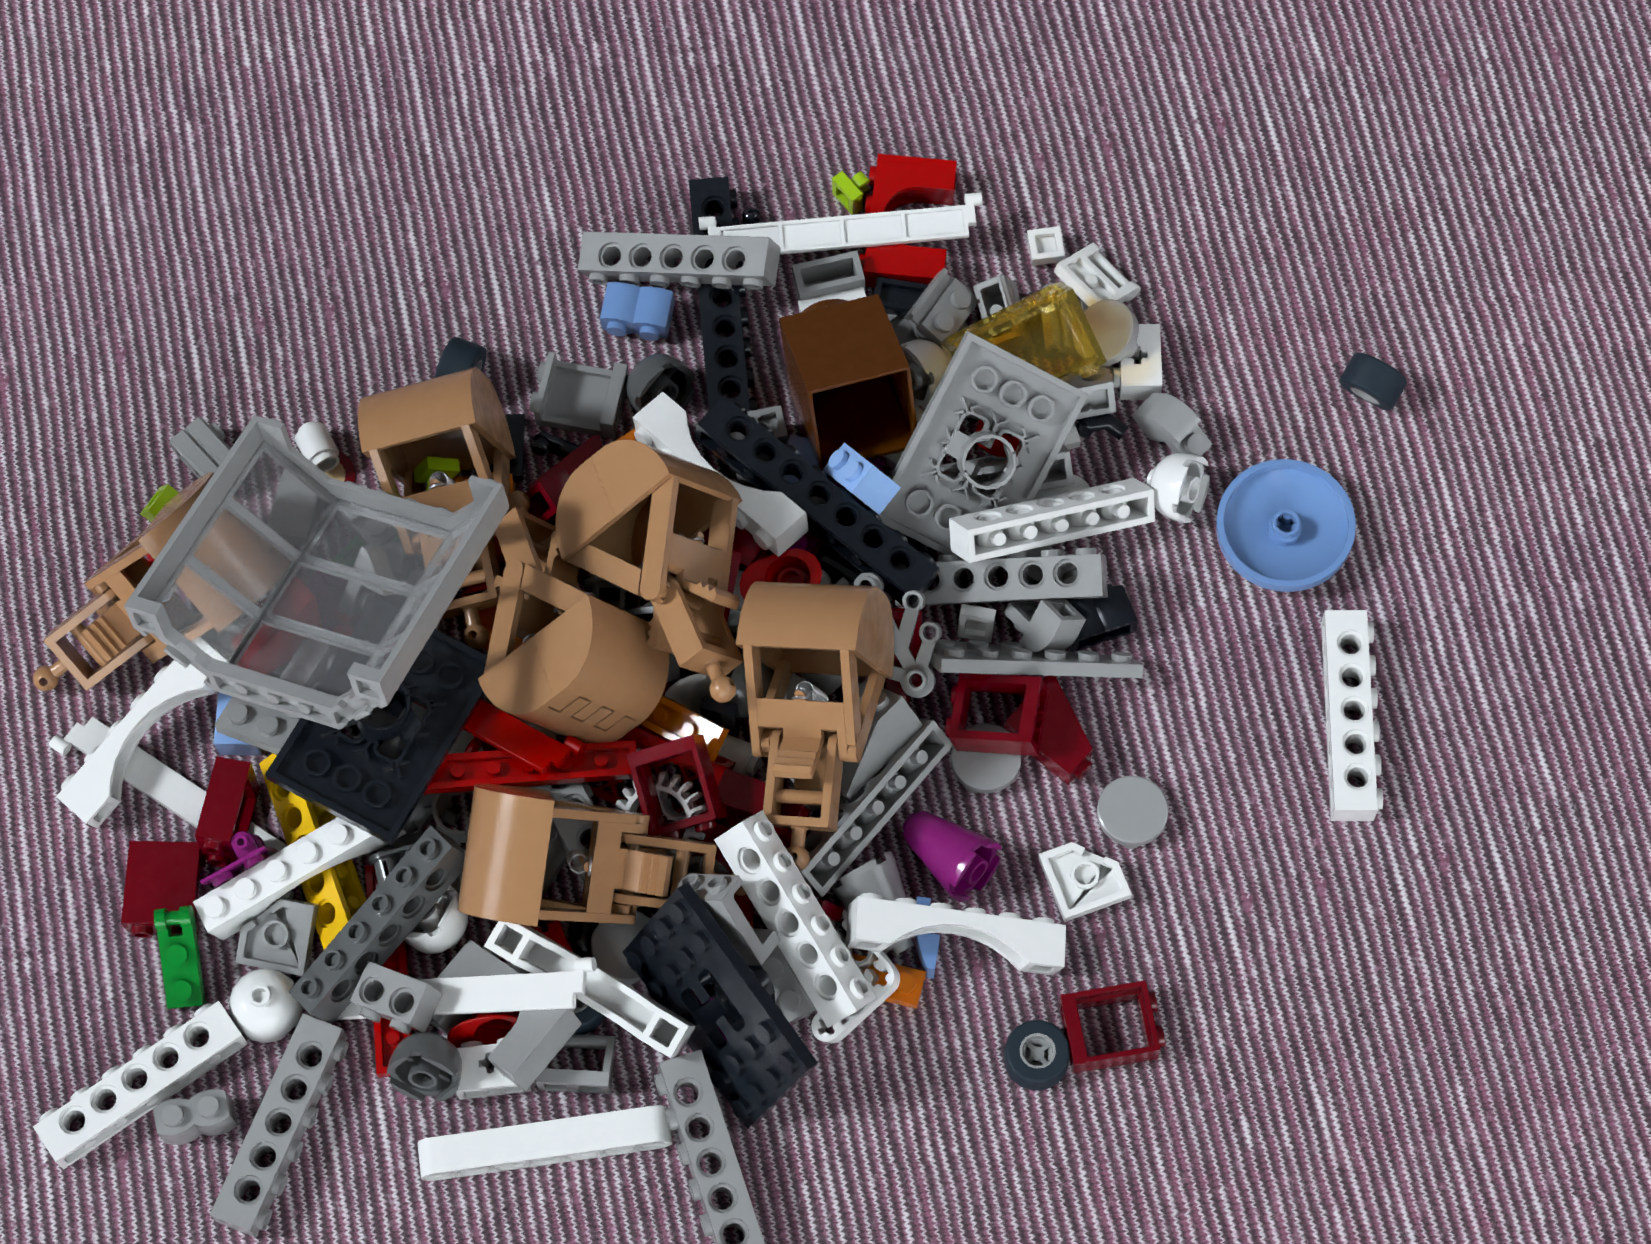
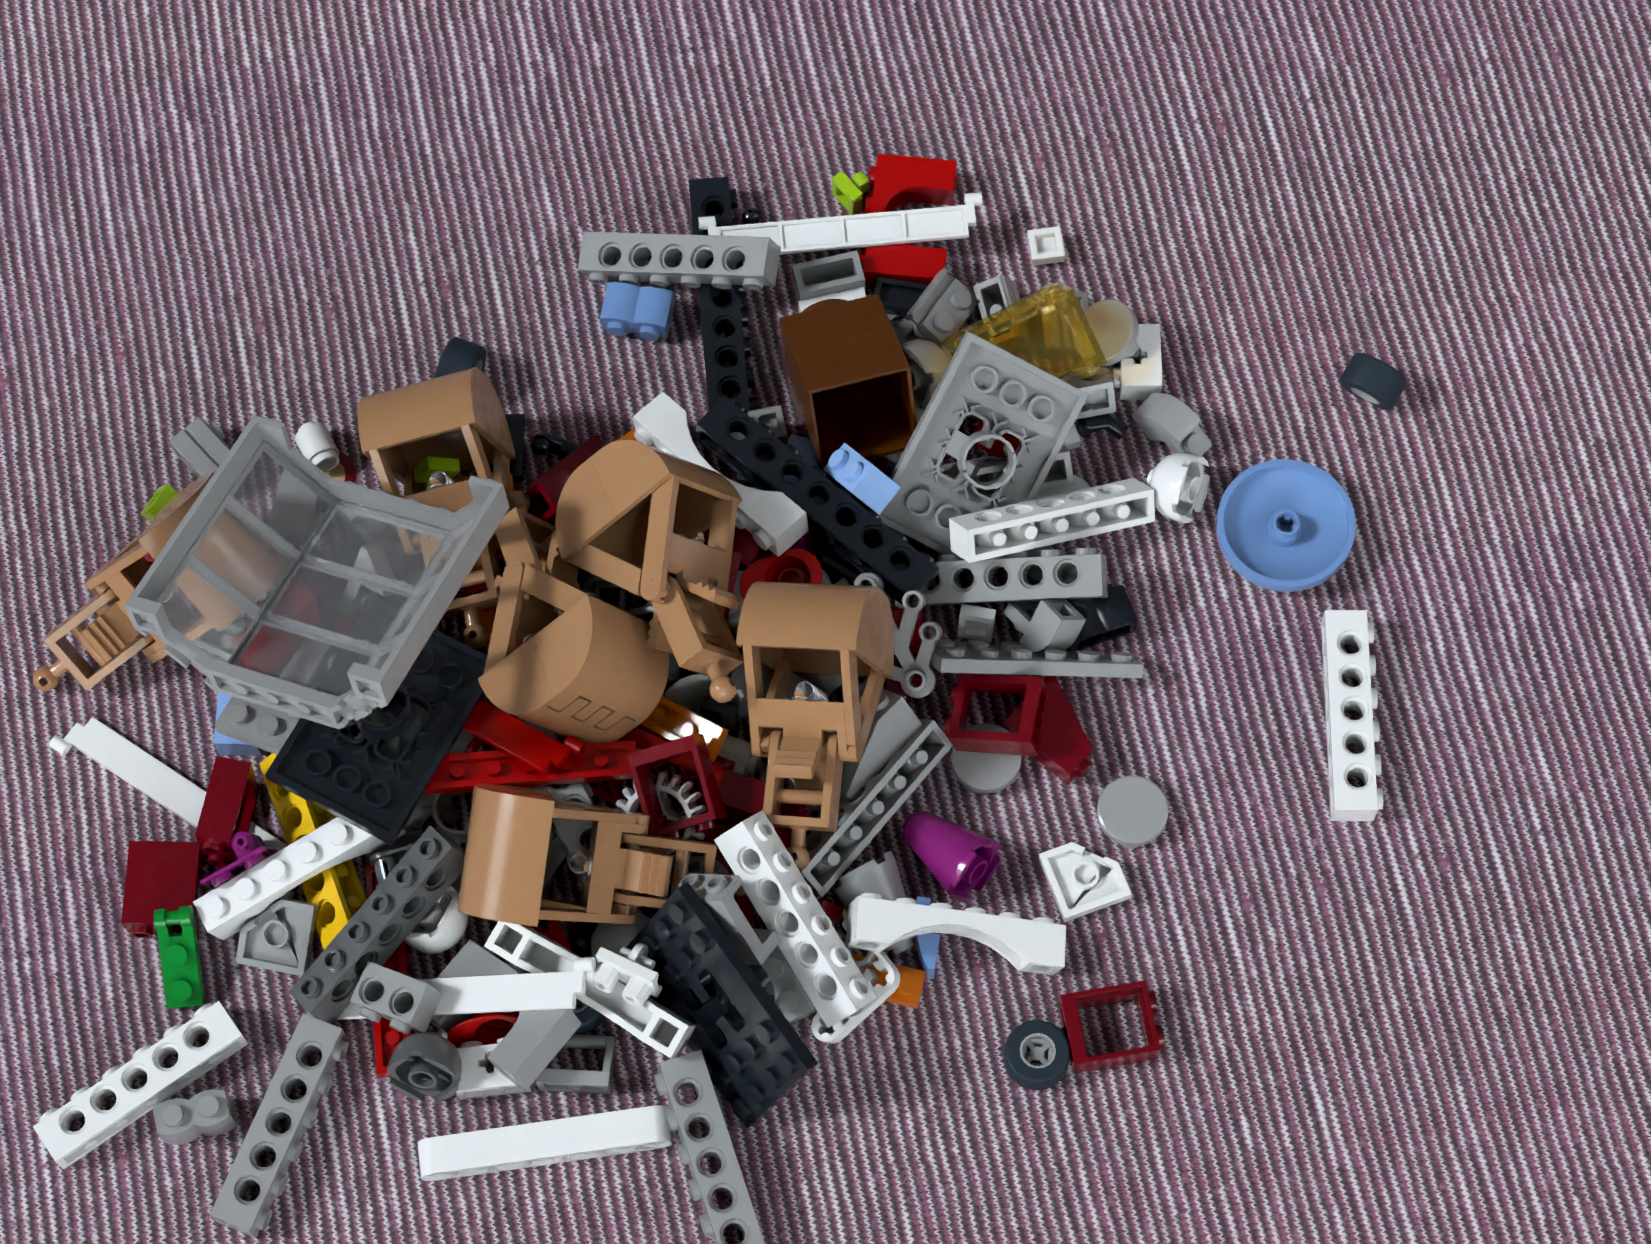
white arch [56,637,227,828] -> none
white cylinder [229,968,303,1043] -> none
light grey panel [530,352,629,439] -> none
dark grey cylinder [626,354,695,412] -> none
white plate [1054,243,1141,307] -> none
none -> white hips [592,943,662,1008]

